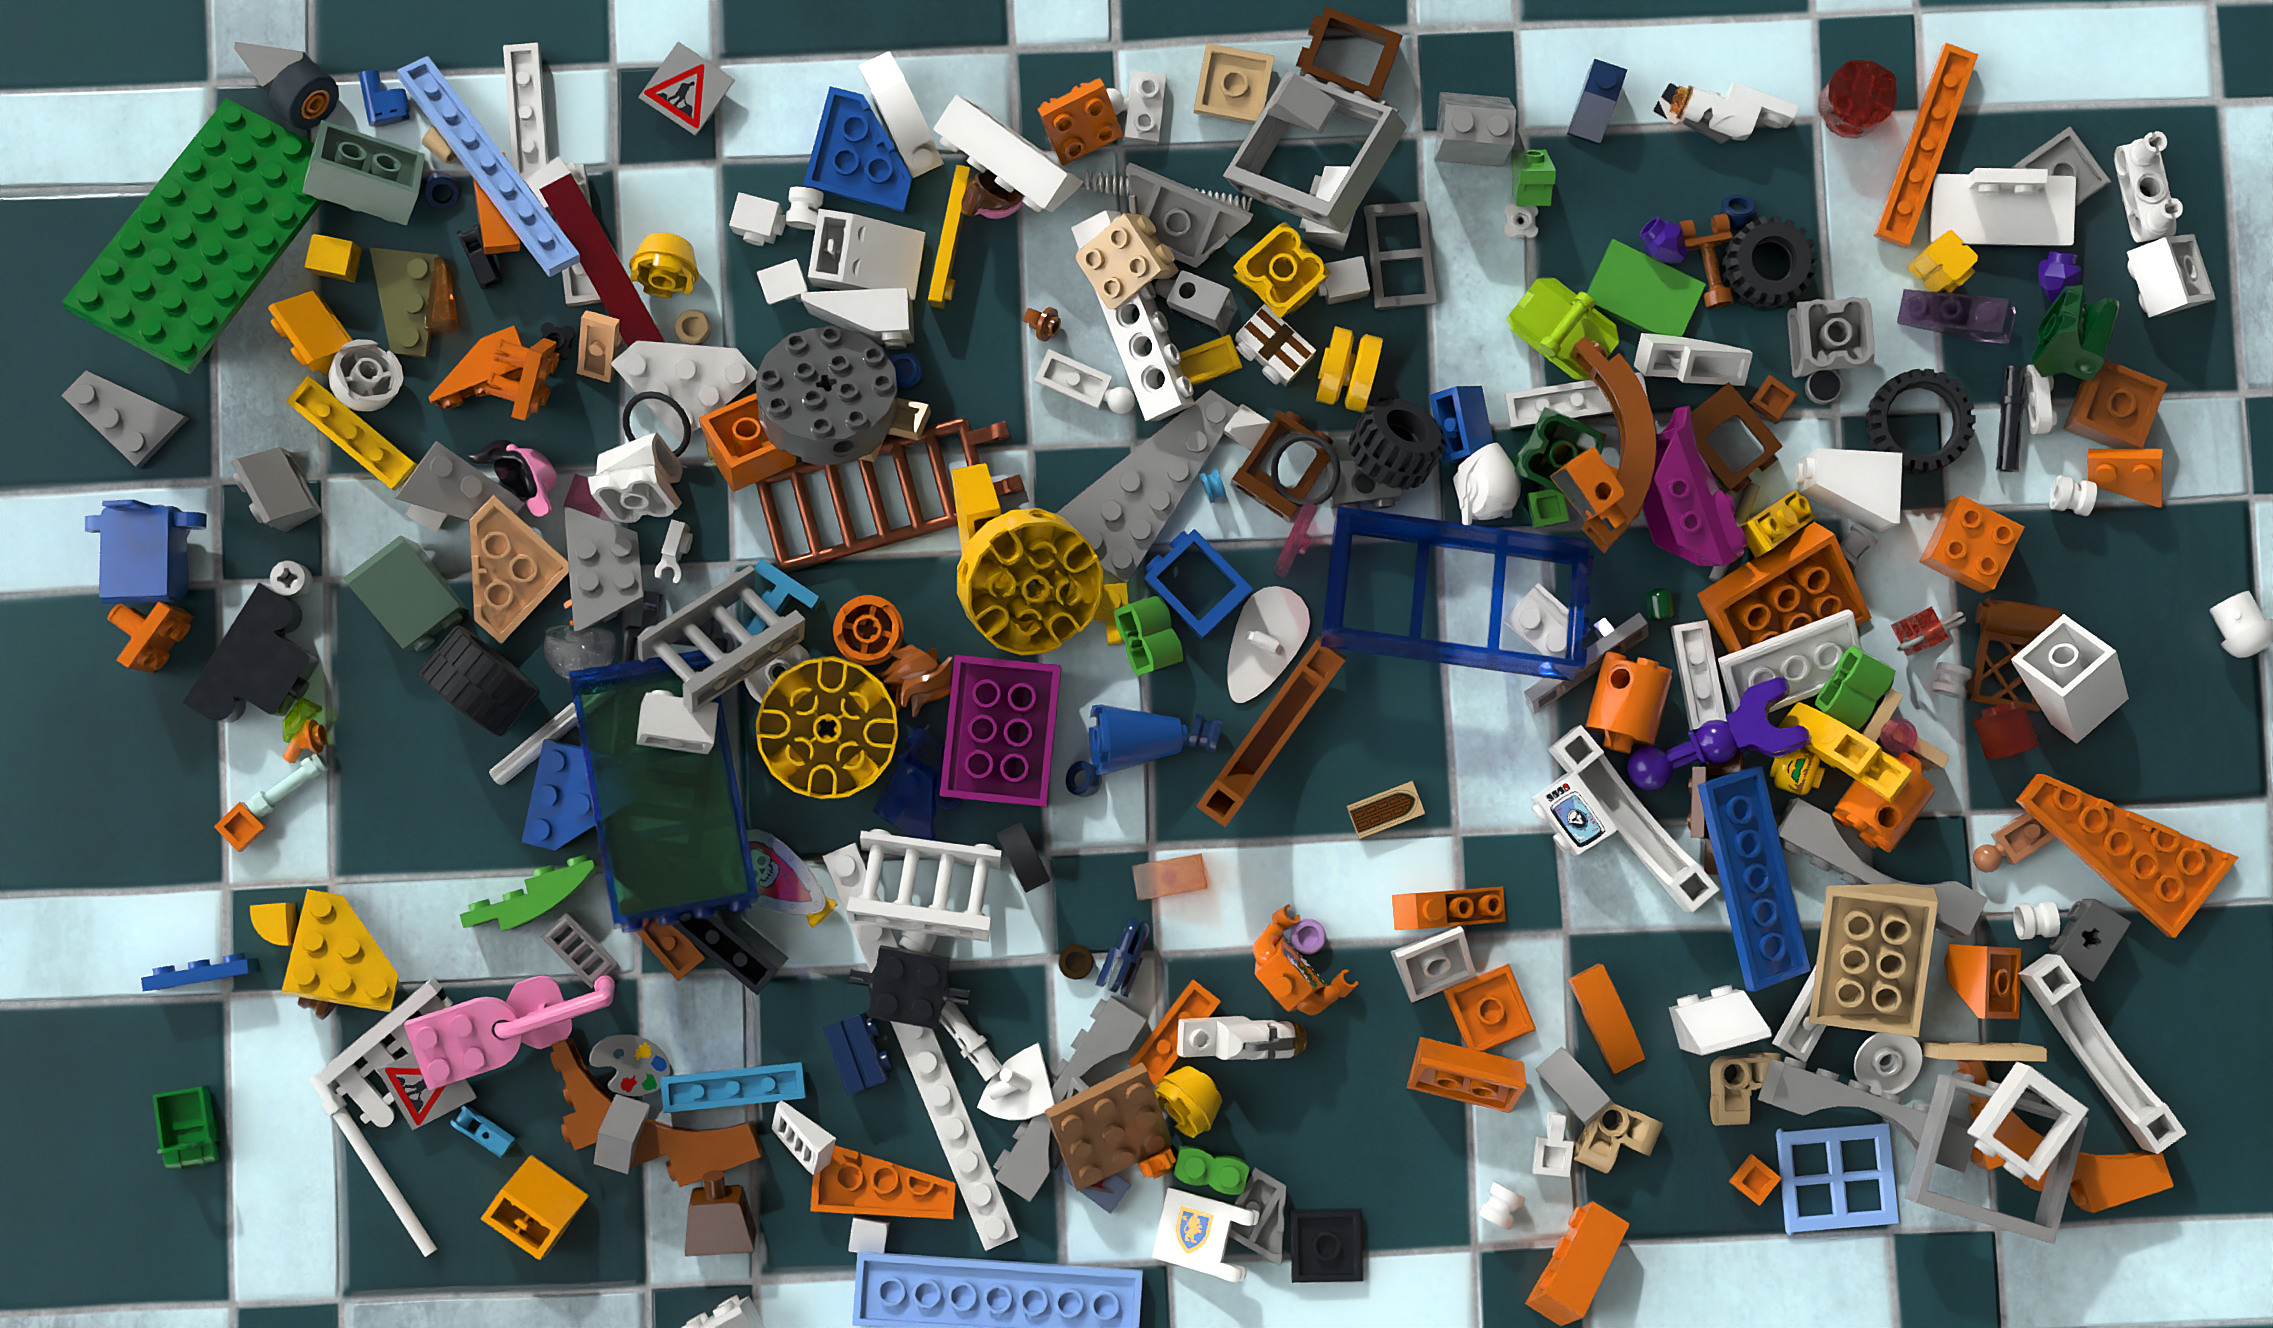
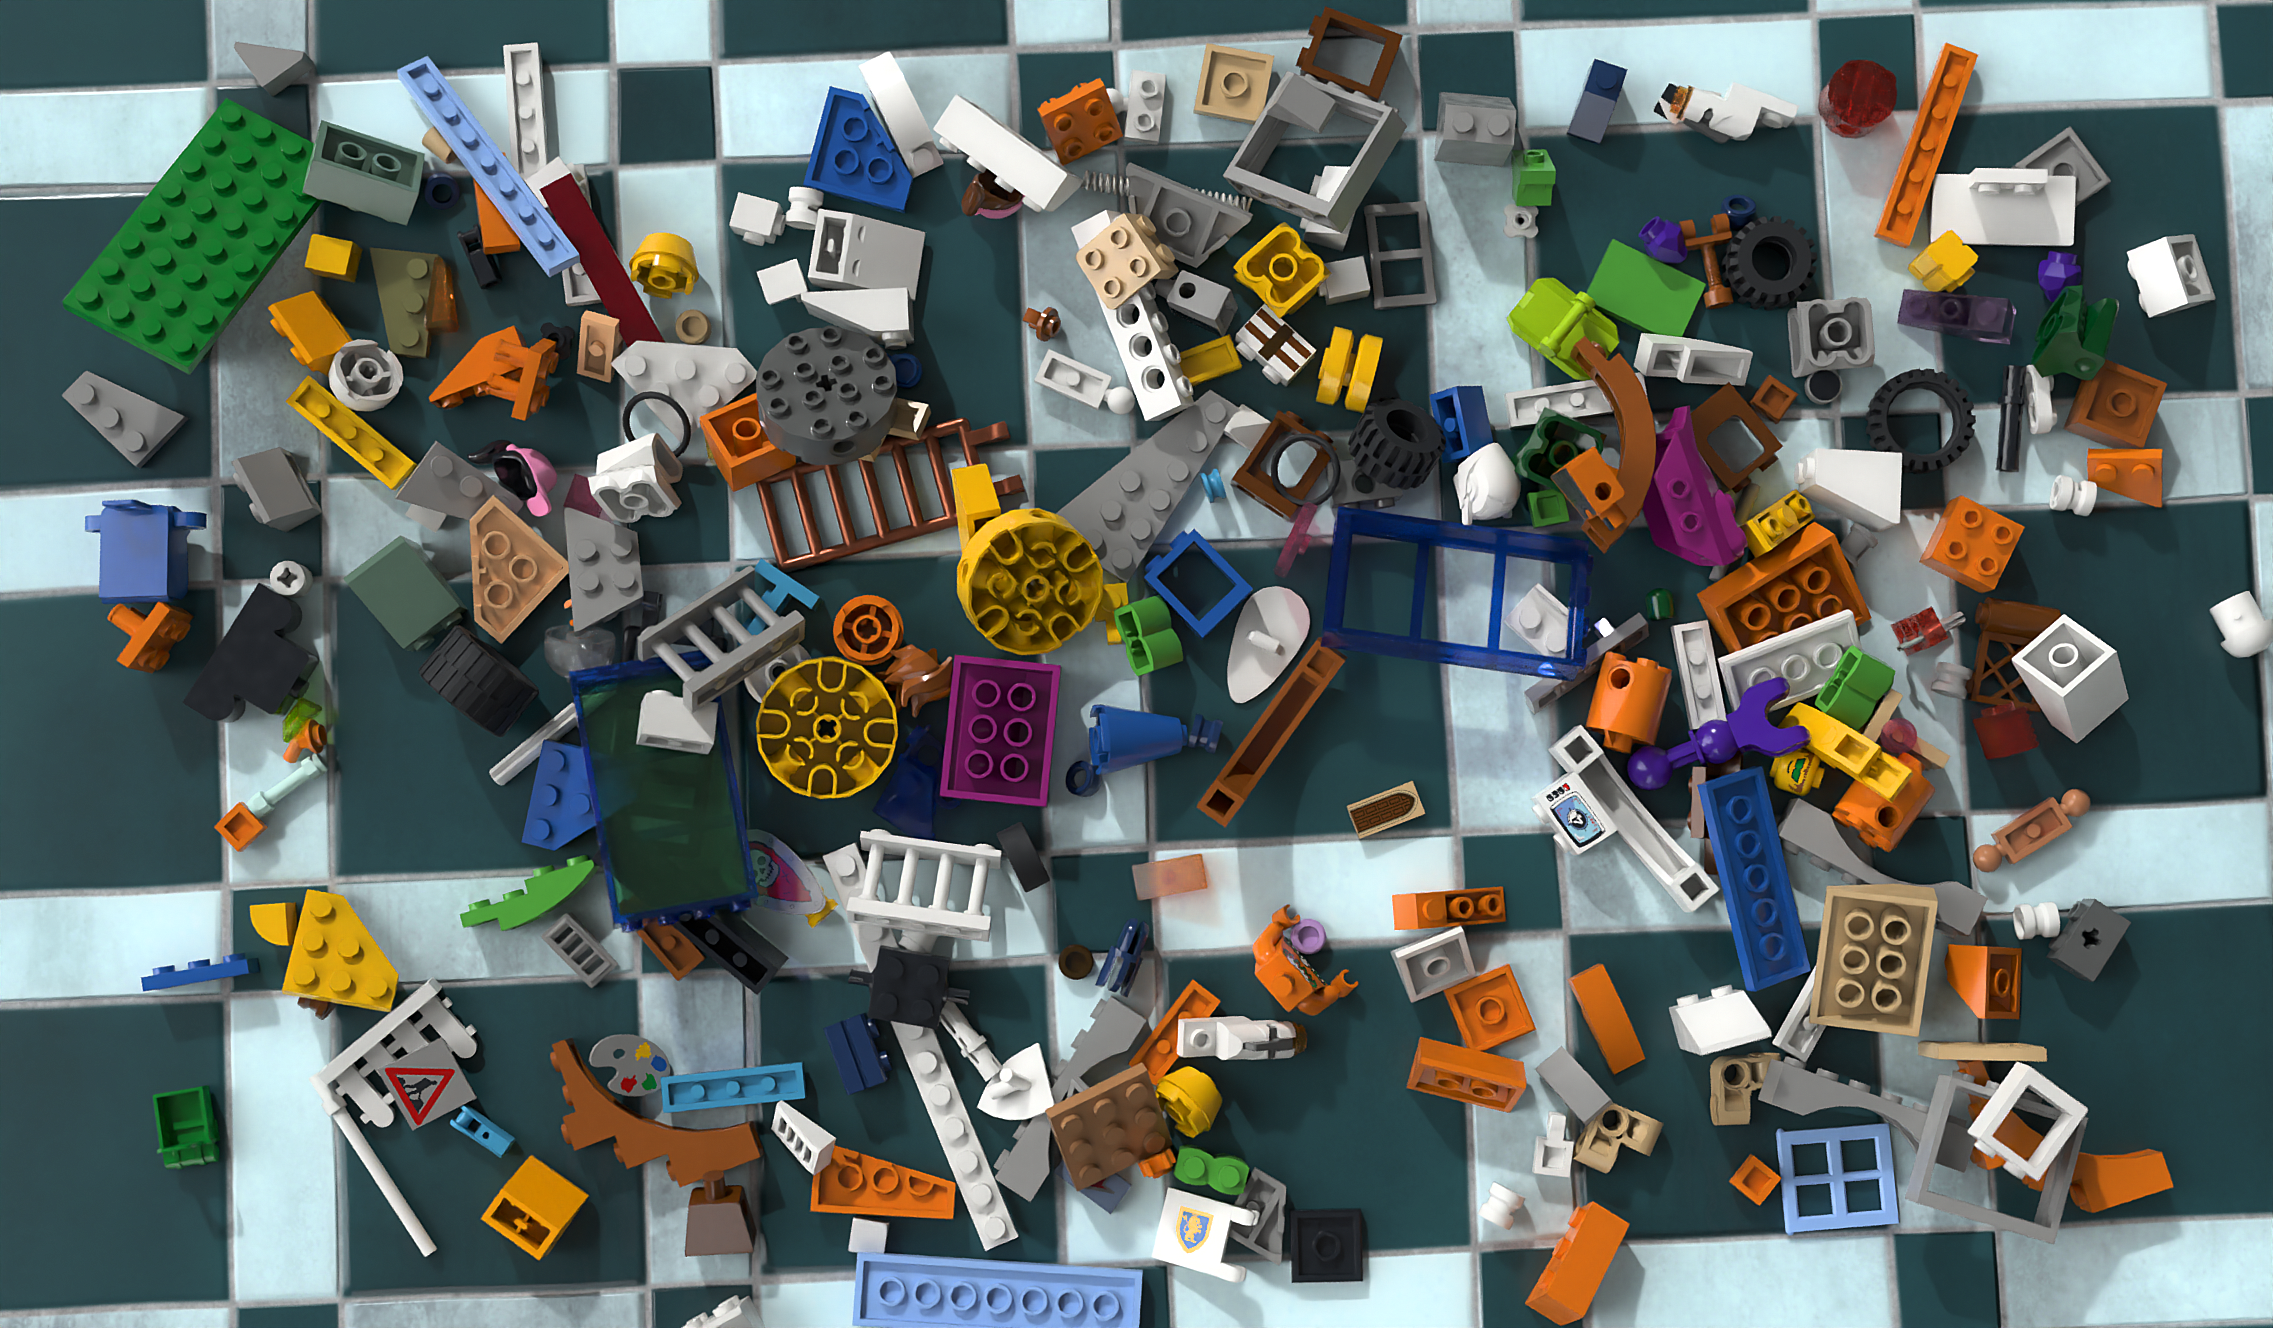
black wheel [269,60,339,130] -> none
blue piece [358,70,410,127] -> none
bright pink plate [404,976,615,1091] -> none
light grey slope [594,1094,651,1174] -> none
light grey piece [639,41,735,136] -> none
white plate [655,519,693,585] -> none
yellow plate [928,165,973,309] -> none
white dish [1854,1032,1923,1096] -> none
orange wing [2016,774,2239,938] -> none
white arch [2018,954,2186,1154] -> none
white piece [2114,131,2183,243] -> none

